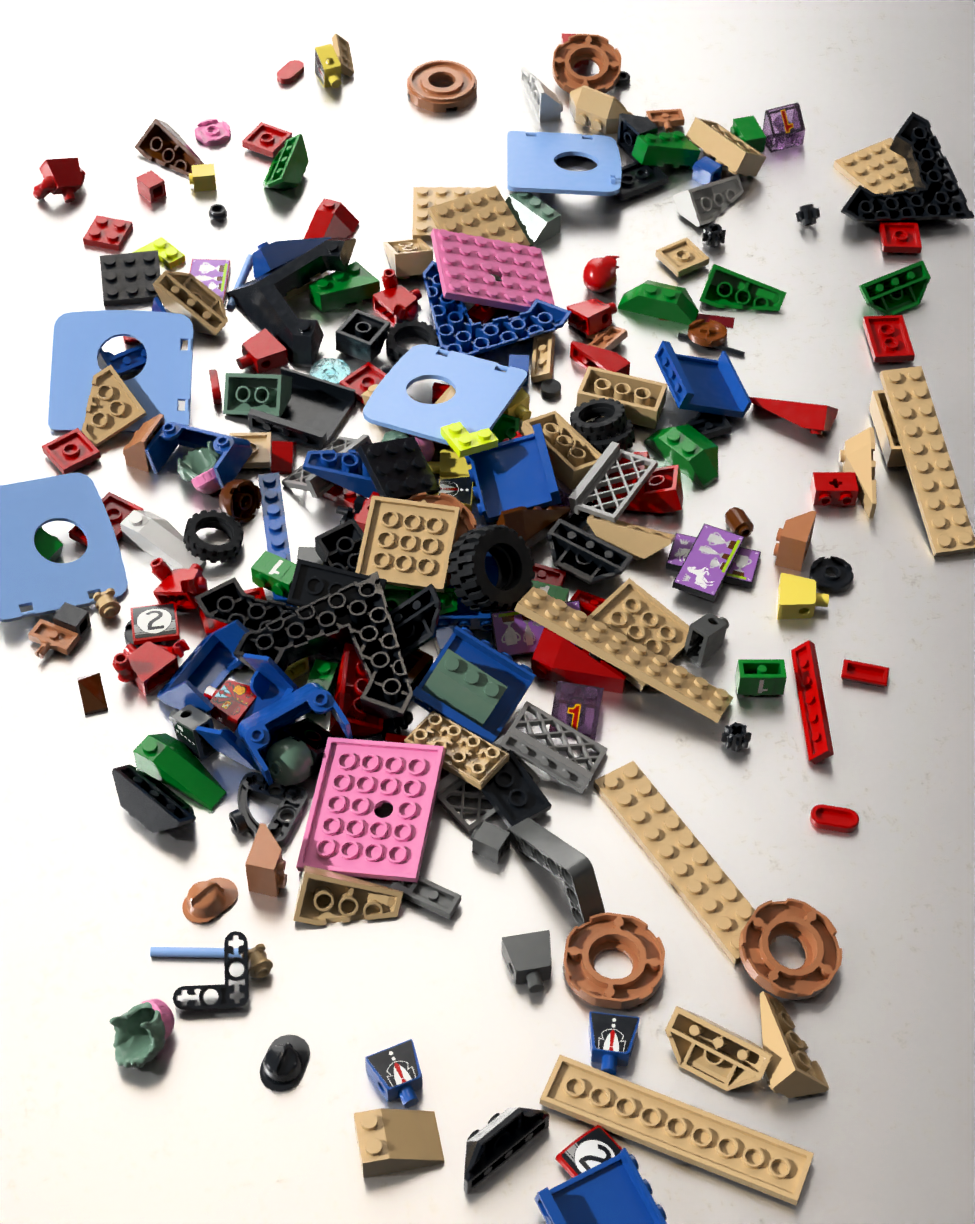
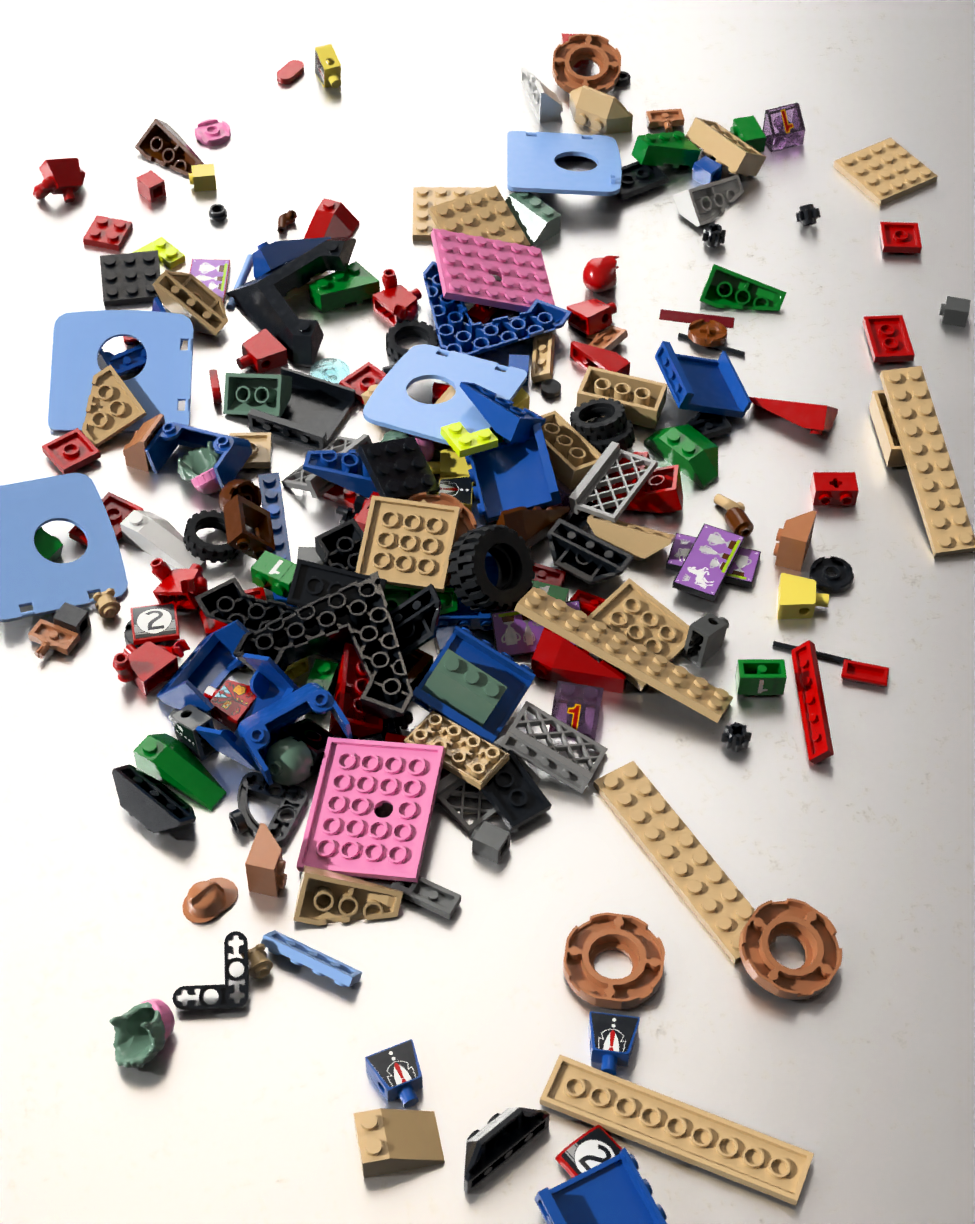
reddish brown slope [77,672,108,715] -> none
light blue bar [150,947,251,958] -> none
plate [242,122,292,158] -> none
black piece [259,1034,310,1092] -> none
green wedge [262,134,309,190] -> none
red slope [271,441,297,475] -> none
tan plate [332,33,355,77] -> none
black slope [336,309,391,363] -> none
tan slope [383,238,433,279] -> none
nougat piece [407,60,477,113] -> none
dark grey torso [501,930,551,993] -> none
dark grey beam [507,818,605,926] -> none
black slope [617,113,658,162] -> none
green wedge [618,280,699,325] -> none
tan plate [655,237,709,277] -> none
tan wedge [665,1006,773,1091] -> none
tan wedge [760,991,830,1098] -> none
red tile [810,804,859,833] -> none
tan wedge [839,427,877,518] -> none
black wedge [841,112,974,221] -> none
green wedge [859,260,931,316] -> none
none -> reddish brown window [223,494,275,560]
none -> light blue plate [261,930,362,987]
none -> reddish brown arm [277,210,297,234]
none -> blue wedge [459,382,546,444]
none -> tan arm [714,494,745,511]
none -> black axle [773,641,852,663]
none -> dark grey brick [939,296,971,327]

